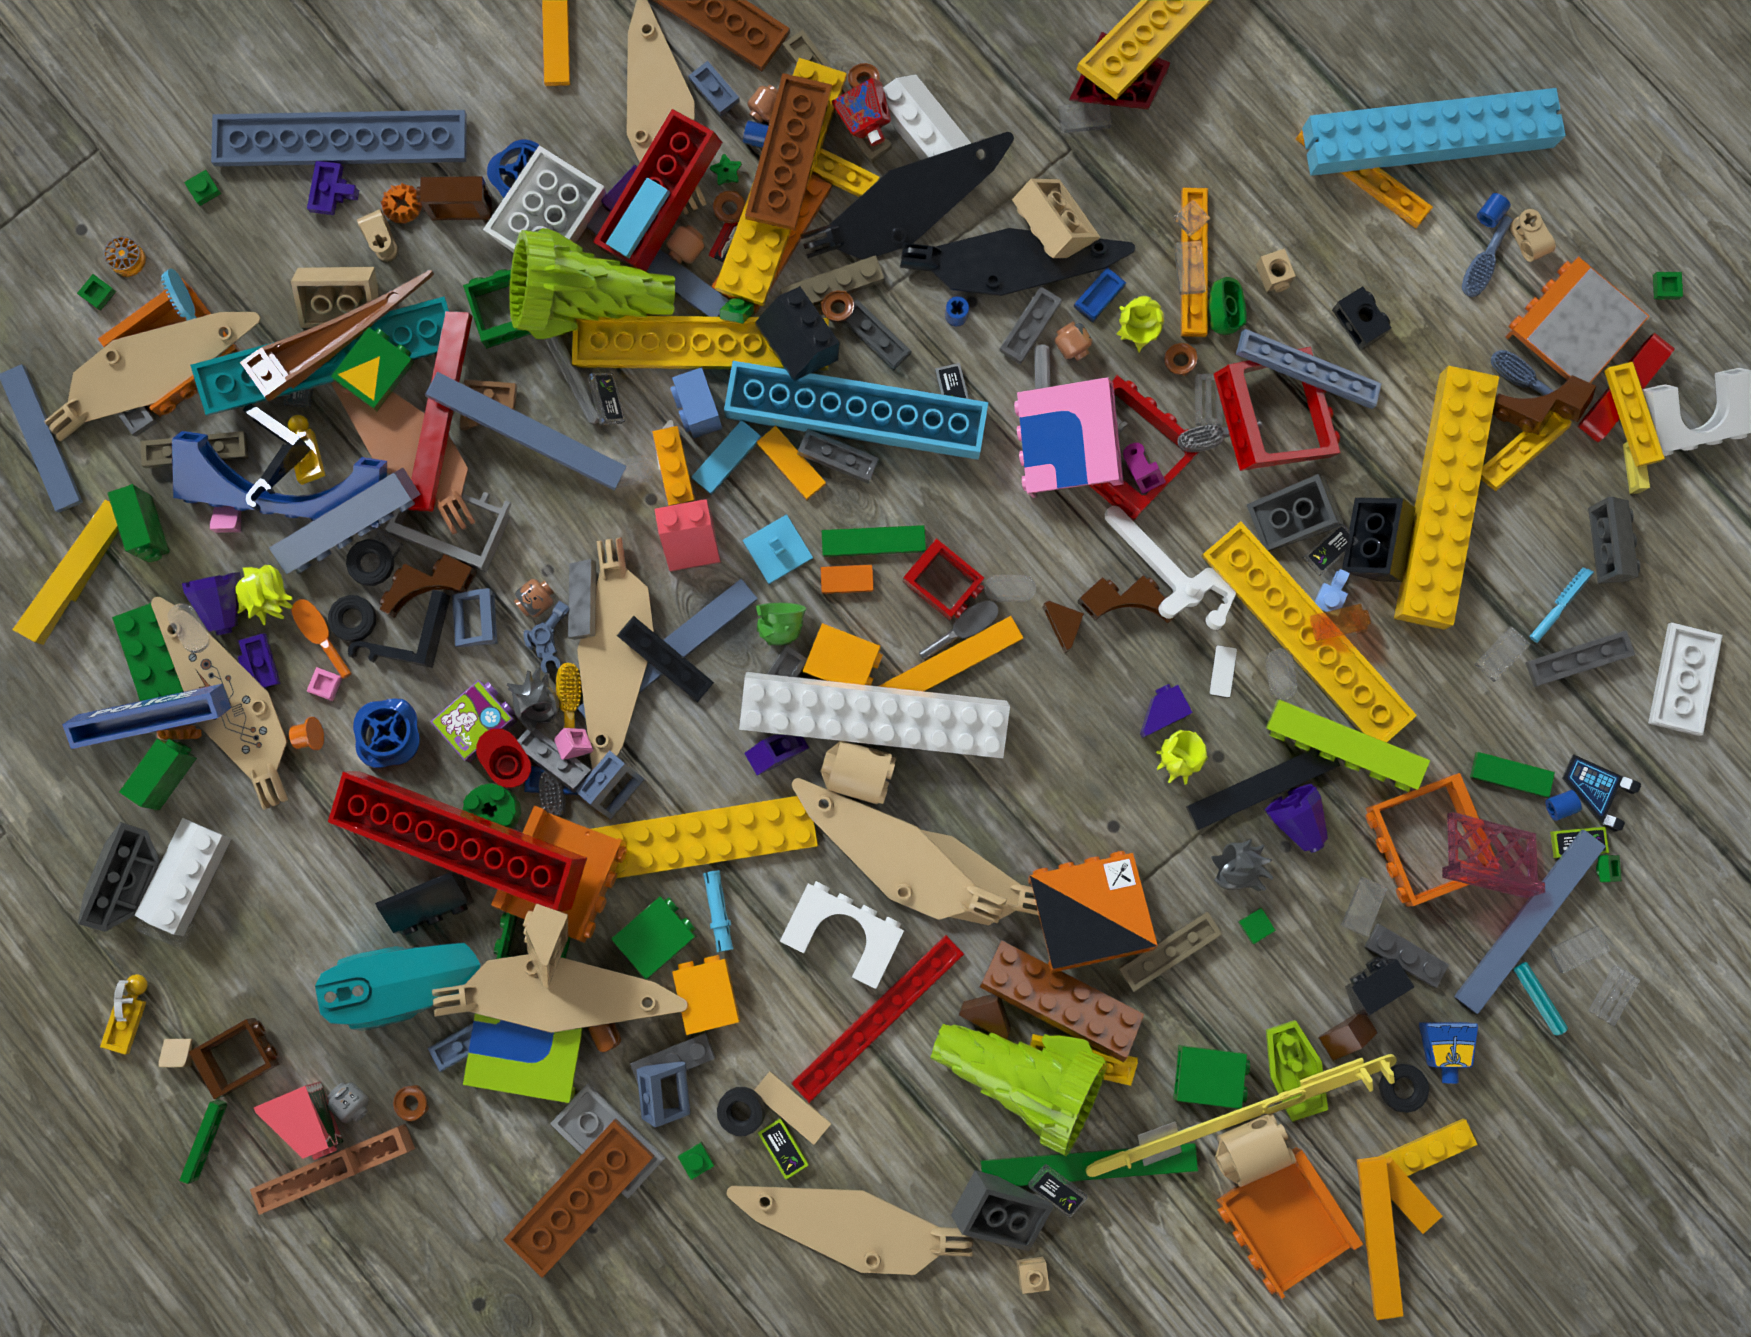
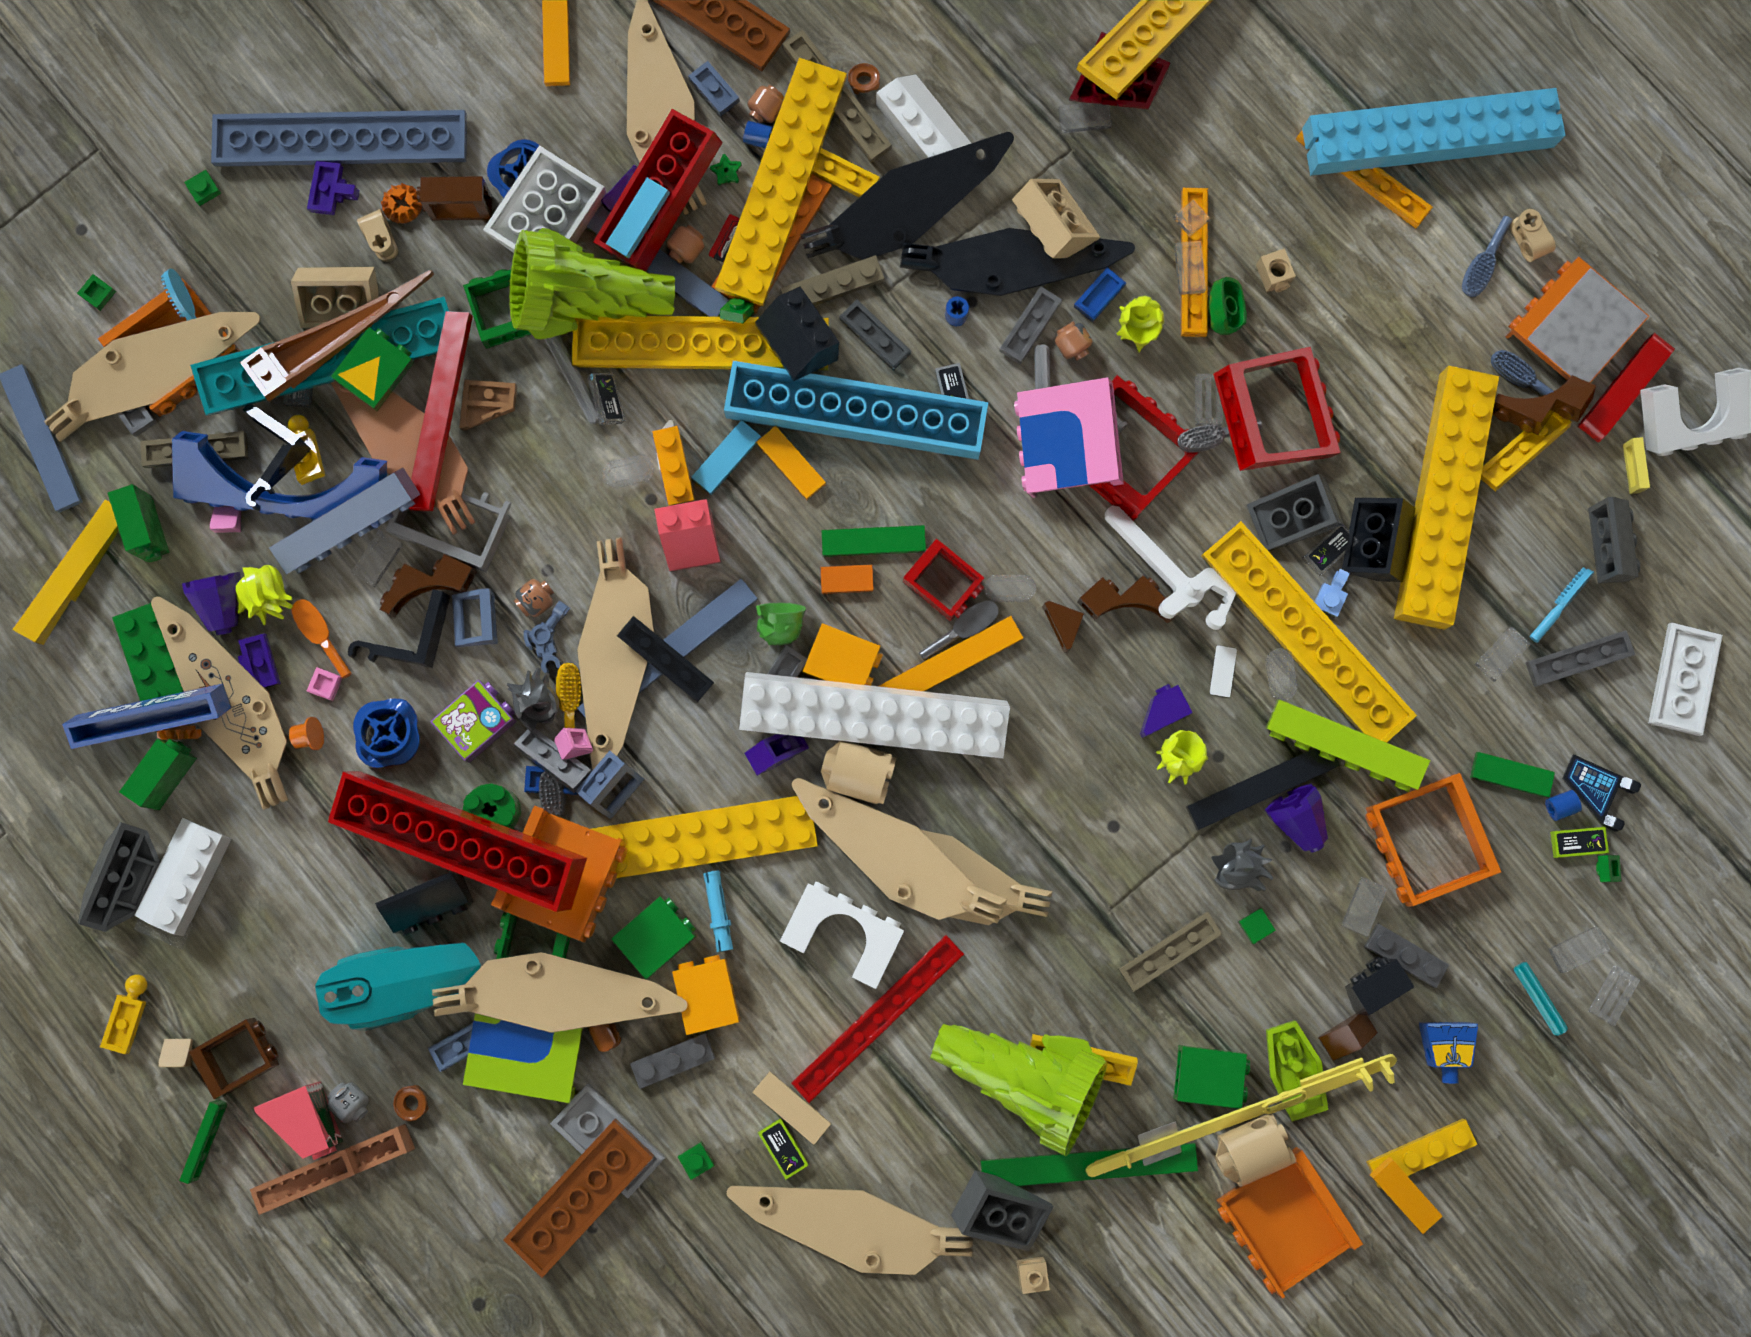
light orange wheel [103,236,146,277] -> none
white piece [114,980,133,1021] -> none
clear tile [168,603,210,653] -> none
black tyre [328,595,376,642] -> none
black tyre [346,539,394,586] -> none
sand blue tile [425,372,627,491] -> none
red piece [476,728,531,788] -> none
tan slope [523,904,568,988] -> none
flat silver tile [568,559,596,640] -> none
sand blue tile [636,1062,690,1127] -> none
medium blue brick [670,367,722,439] -> none
dark orange piece [712,190,745,224] -> none
black tyre [717,1087,765,1136] -> none
medium azure piece [742,514,813,584] -> none
dark orange plate [745,73,832,231] -> none
flat silver plate [797,429,879,484] -> none
dark orange piece [821,290,854,322] -> none
red torso [831,78,891,146] -> none
reddish brown slope [959,994,1011,1039] -> none
dark orange plate [980,940,1144,1062] -> none
panel [1028,851,1158,973] -> none
tile [1028,1164,1088,1218] -> none
magenta leg [1123,443,1166,494] -> none
dark orange piece [1164,343,1198,377] -> none
sand blue tile [1236,329,1382,409] -> none
clear orange bracket [1310,604,1371,641] -> none
black brick [1332,286,1392,351] -> none
light orange tile [1357,1156,1403,1320] -> none
black tyre [1379,1063,1429,1113] -> none
clear pink fence [1442,812,1545,898] -> none
sand blue tile [1454,830,1606,1014] -> none
blue gear [1477,193,1511,228] -> none
yellow plate [1604,362,1665,467] -> none
green plate [1653,272,1683,300] -> none

